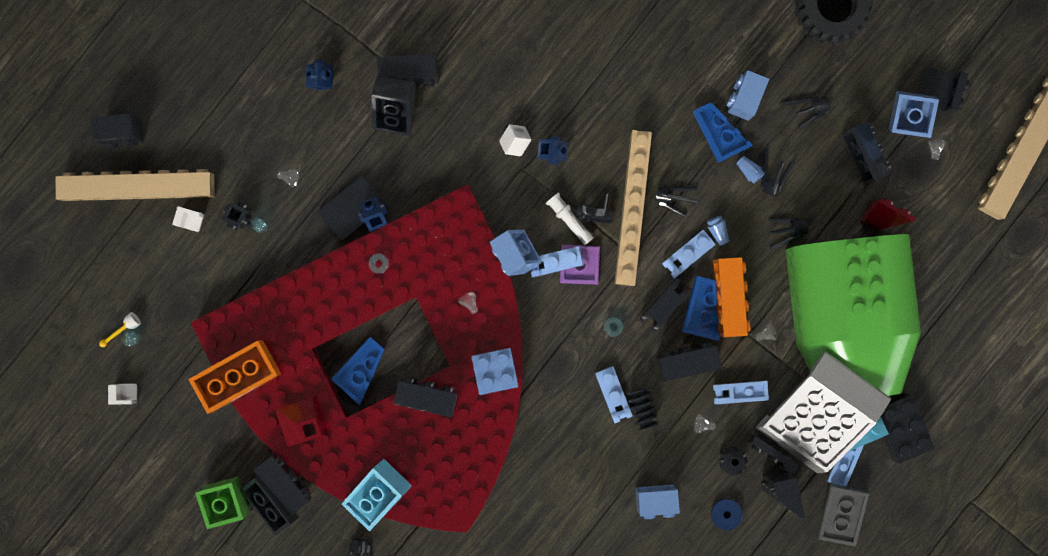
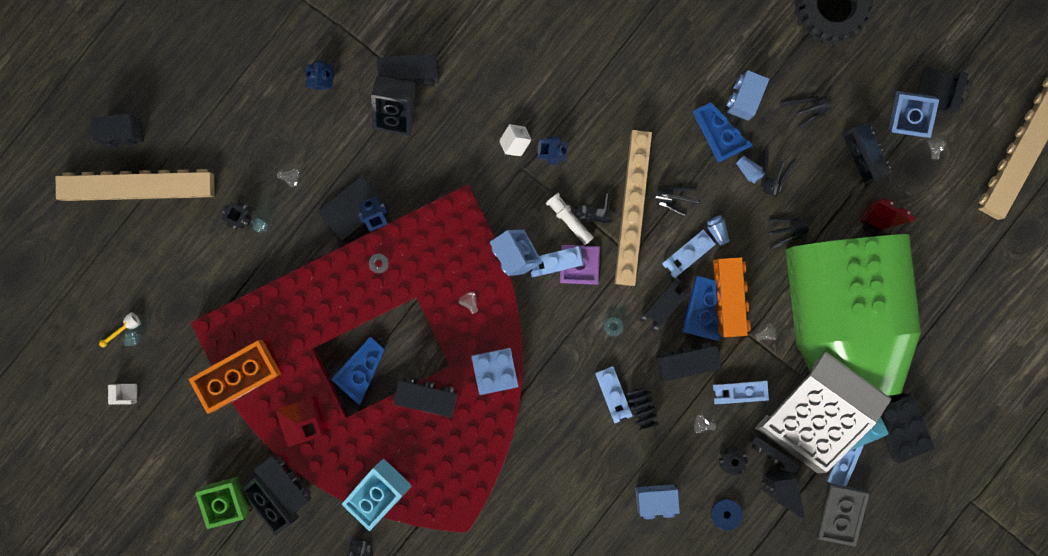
white panel [172,206,205,232] -> none

